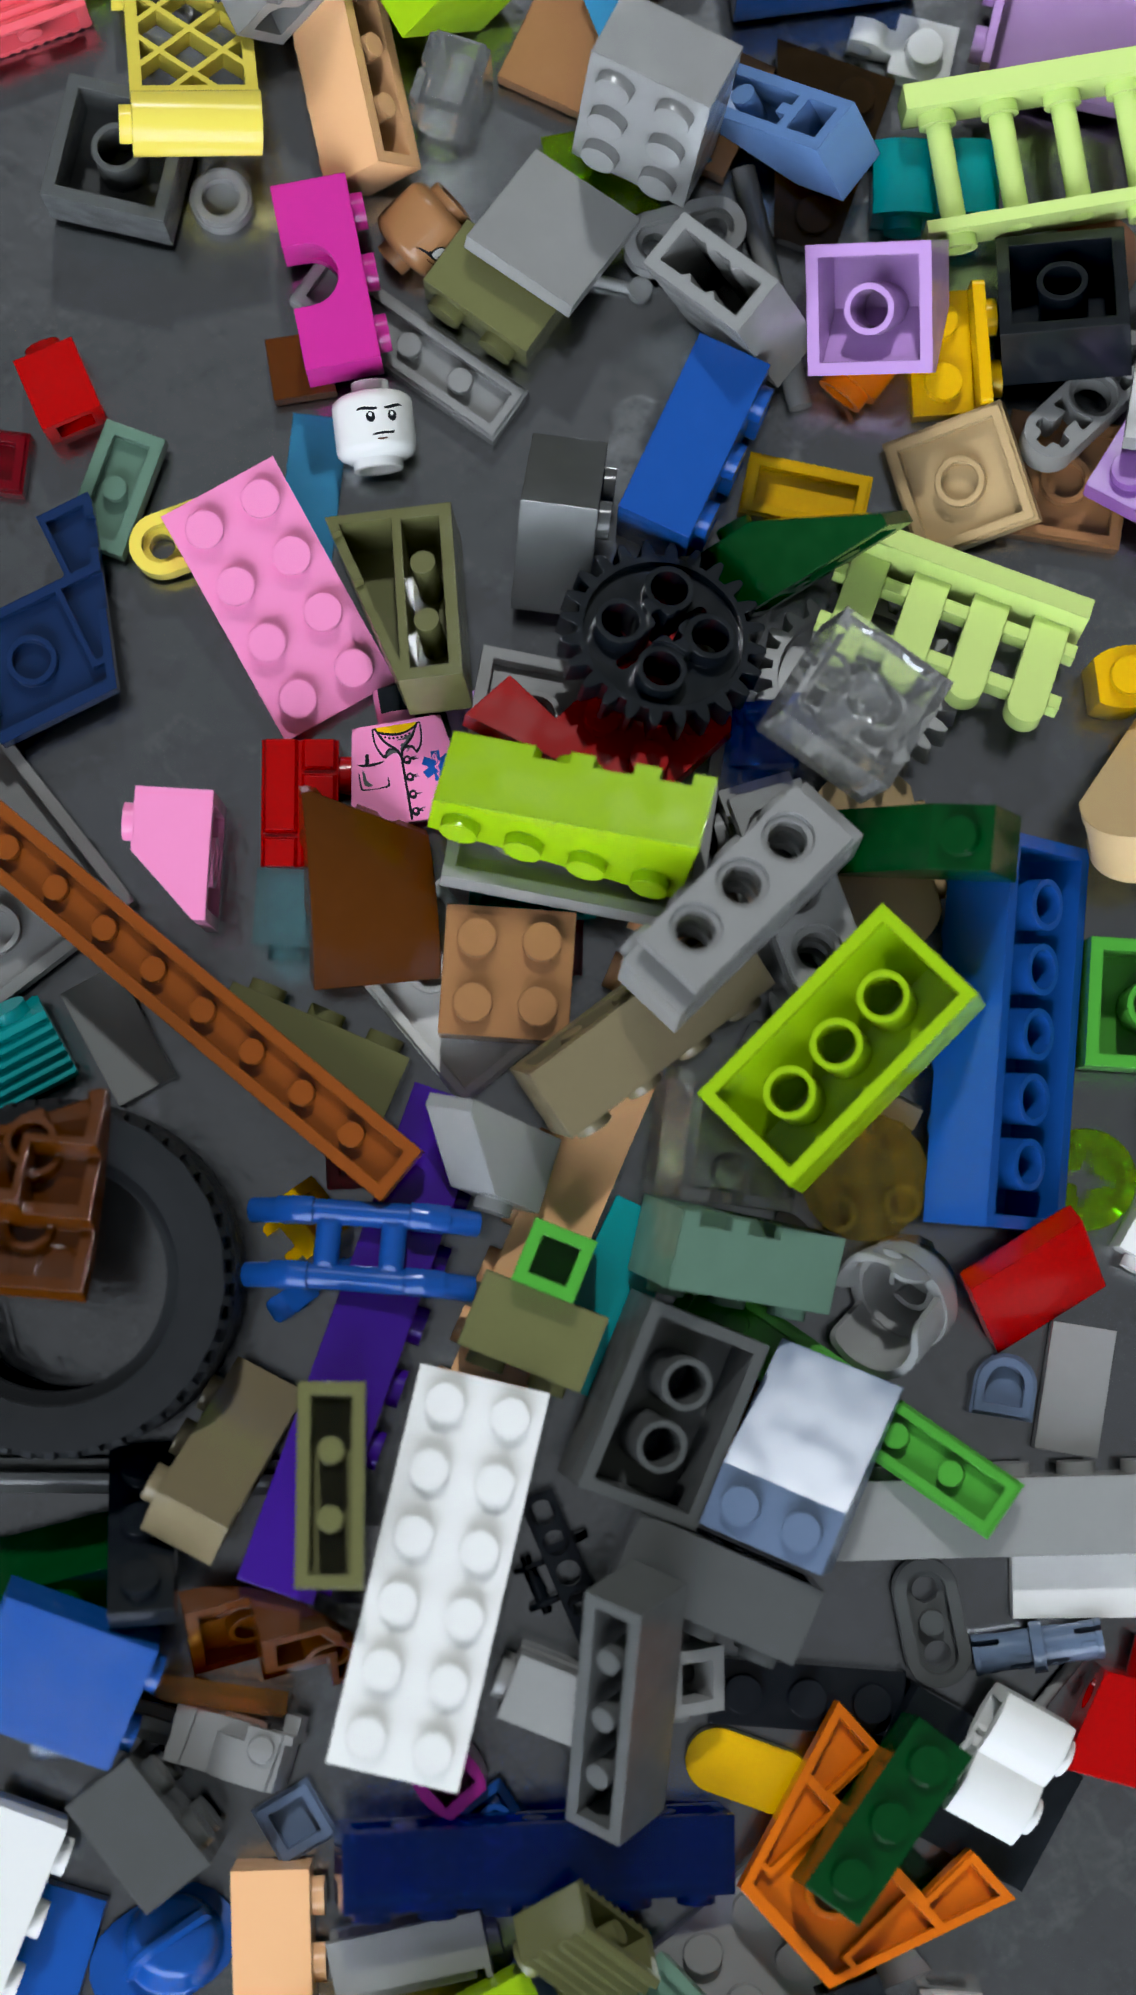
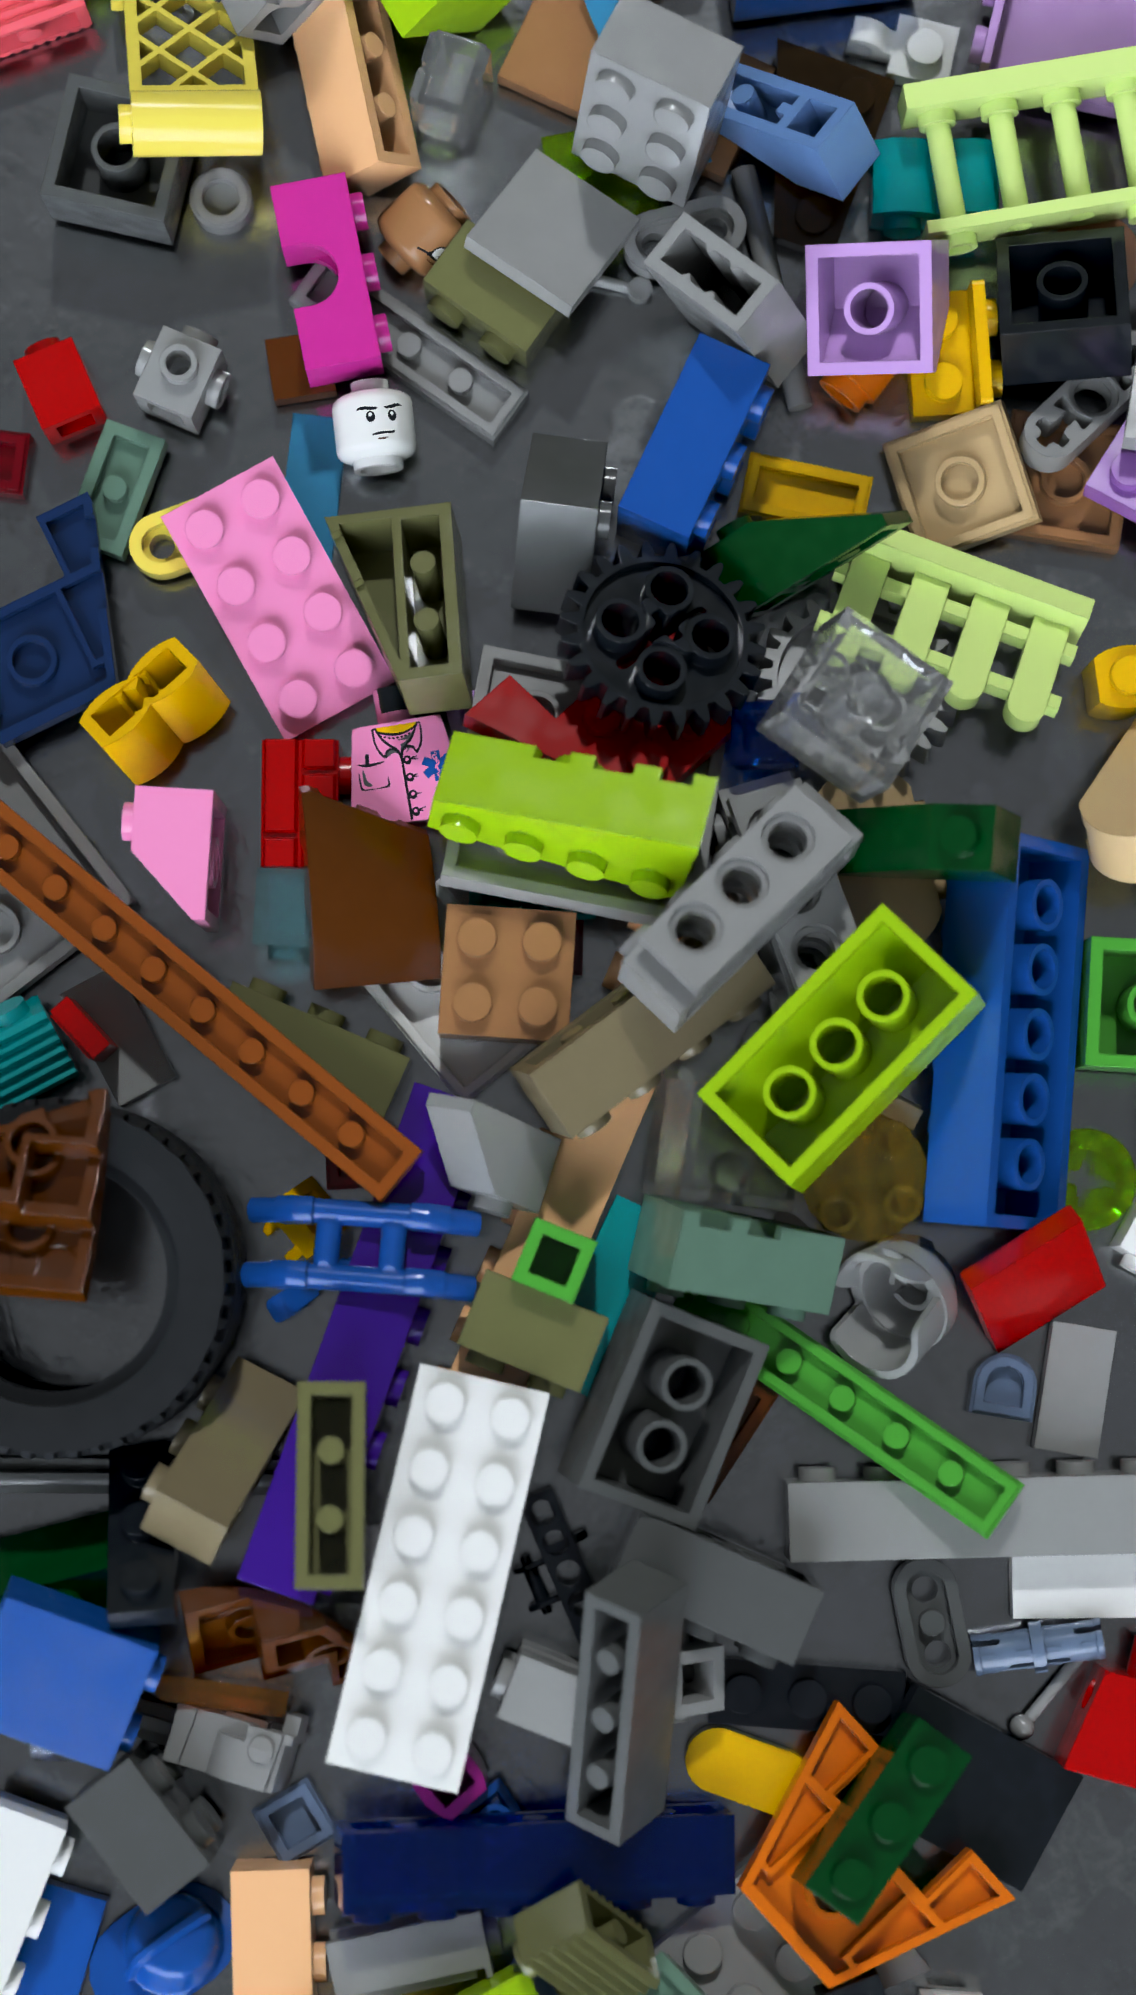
slope [699,1338,904,1576] -> none
white brick [941,1682,1076,1846] -> none
none -> red tile [50,996,119,1063]
none -> yellow brick [79,637,231,786]
none -> light grey brick [133,325,232,434]

